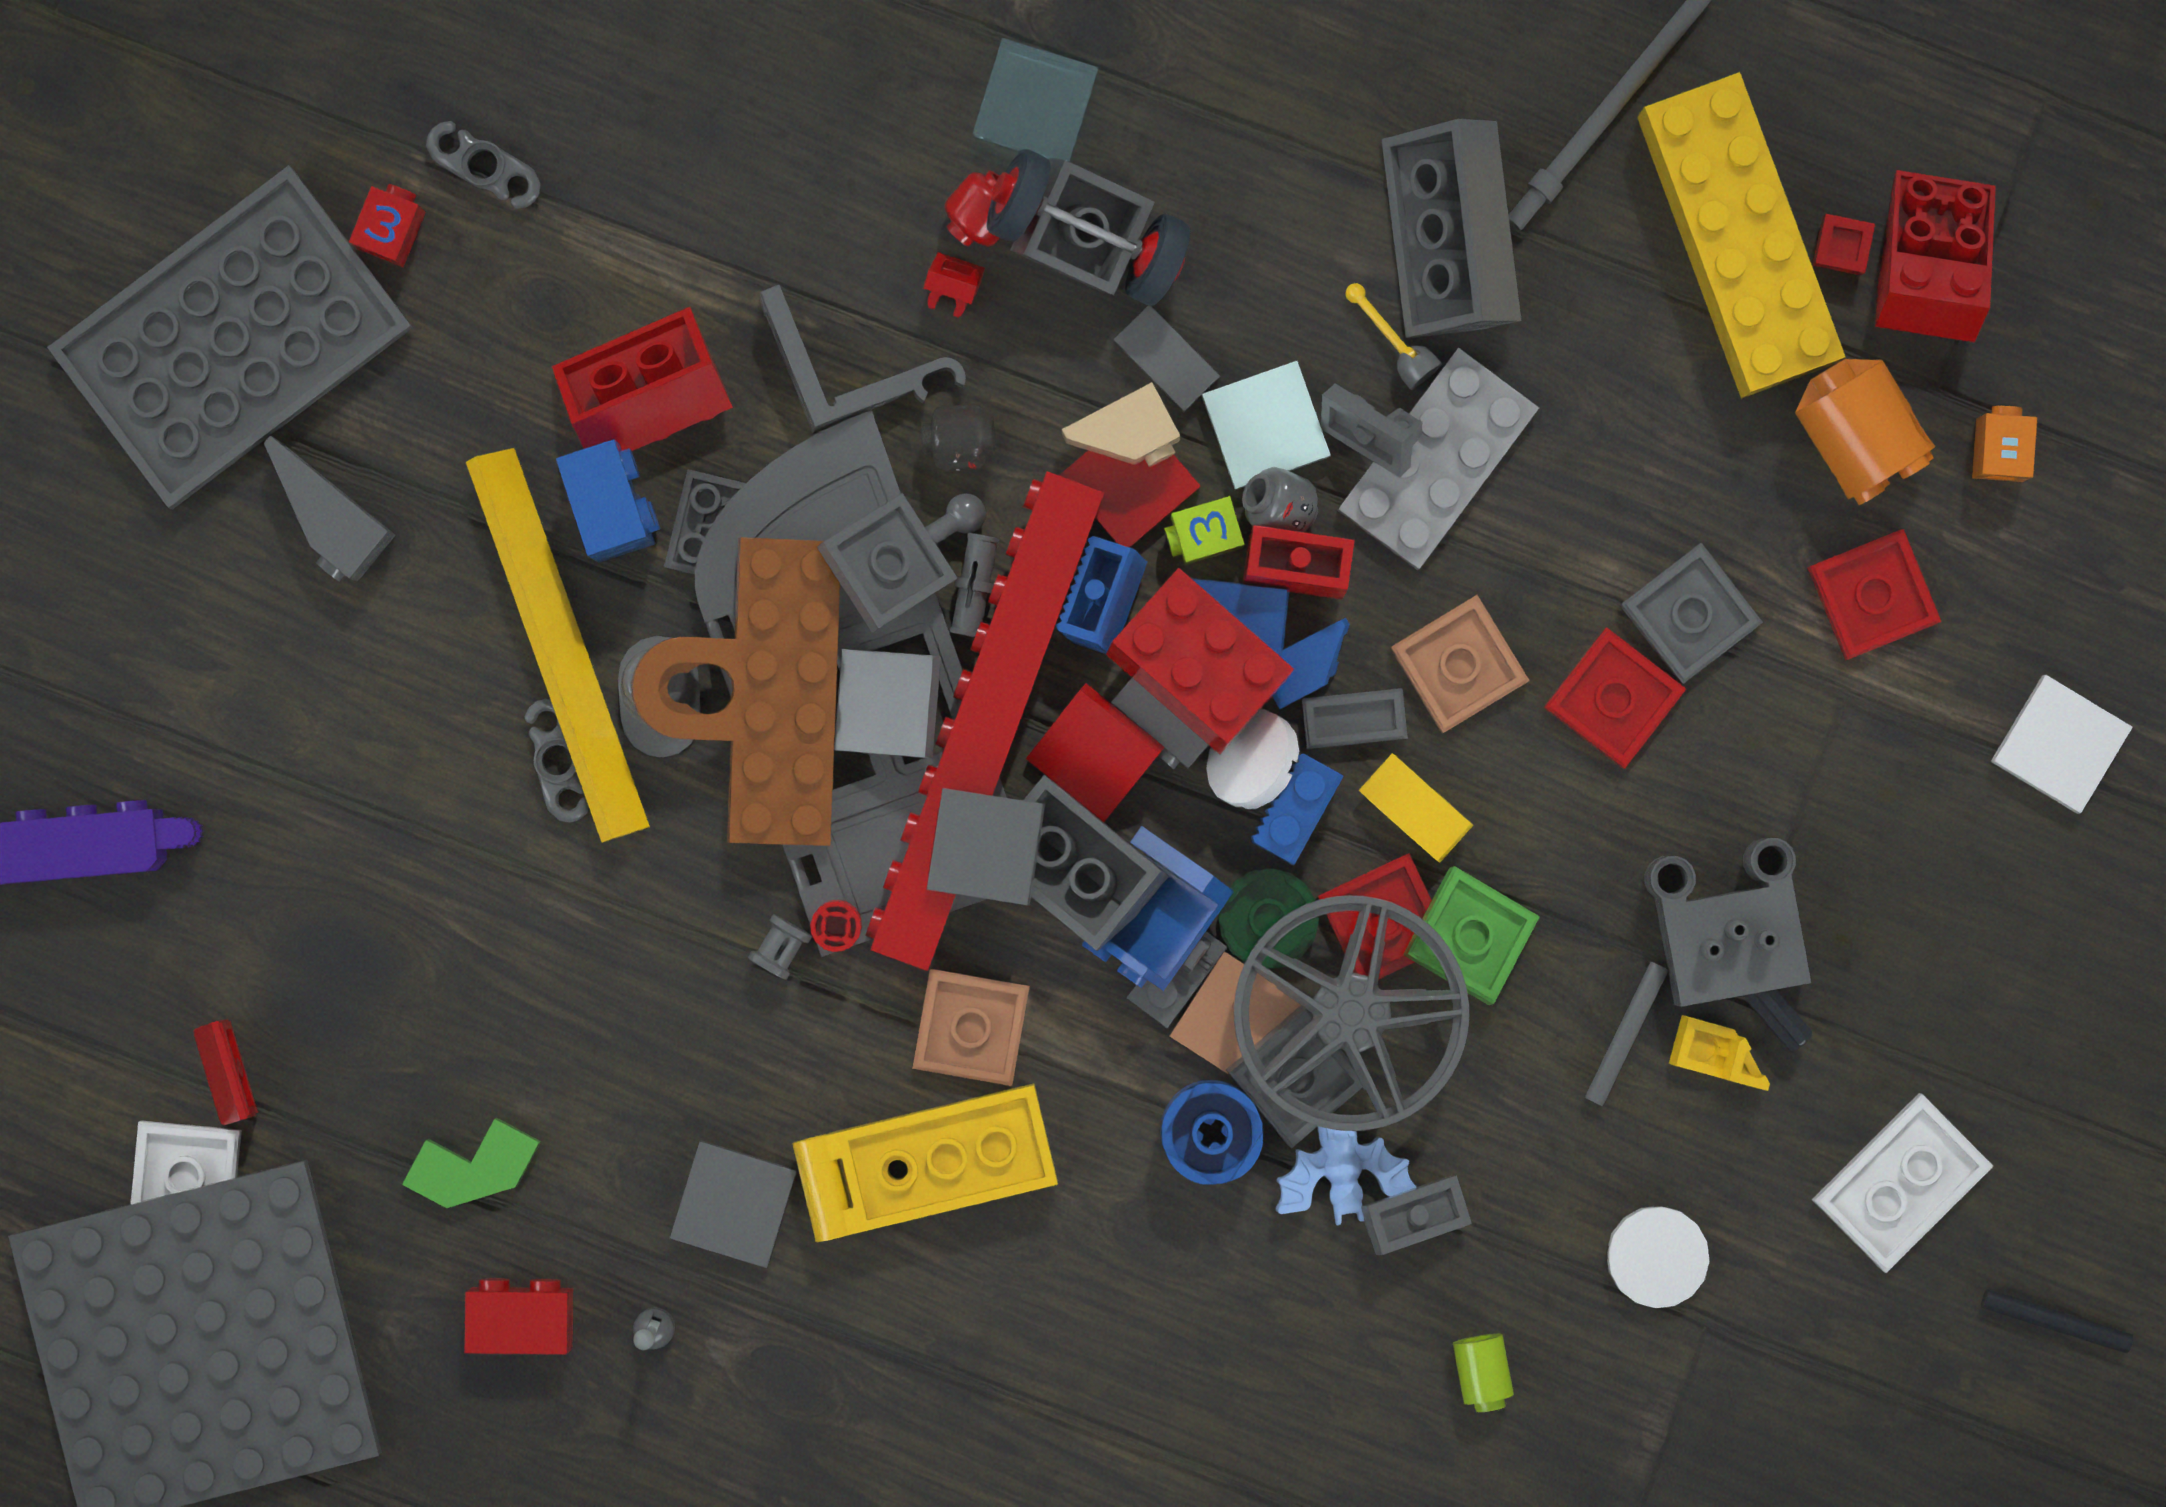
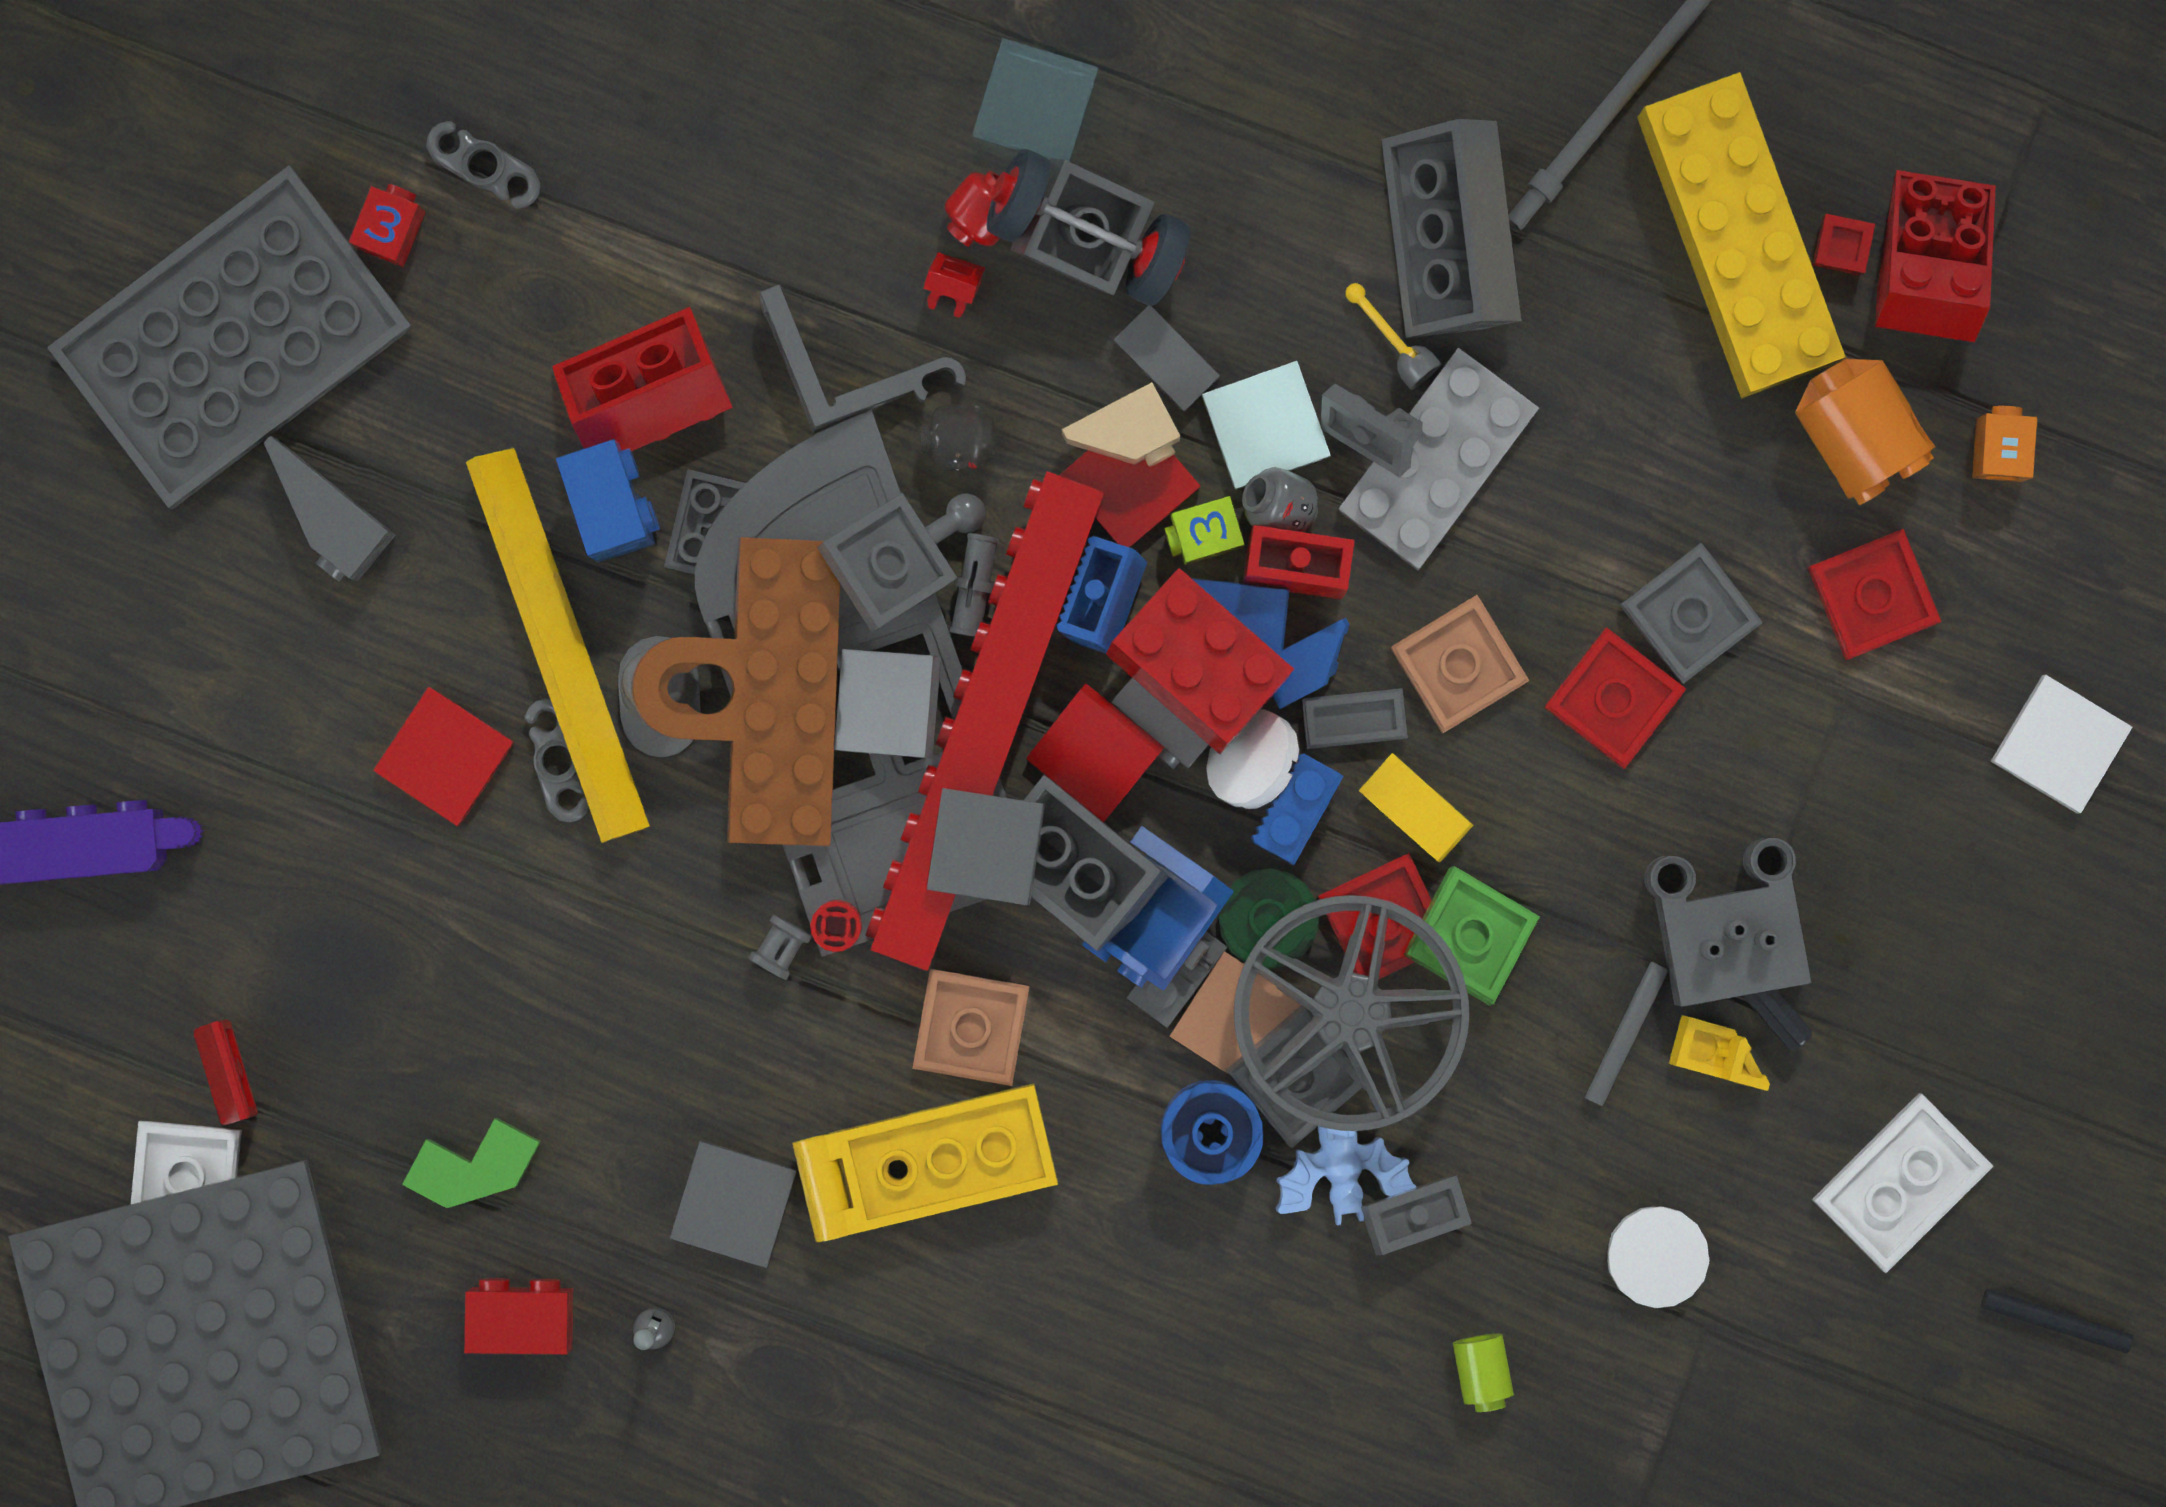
none -> red tile [373,687,515,826]

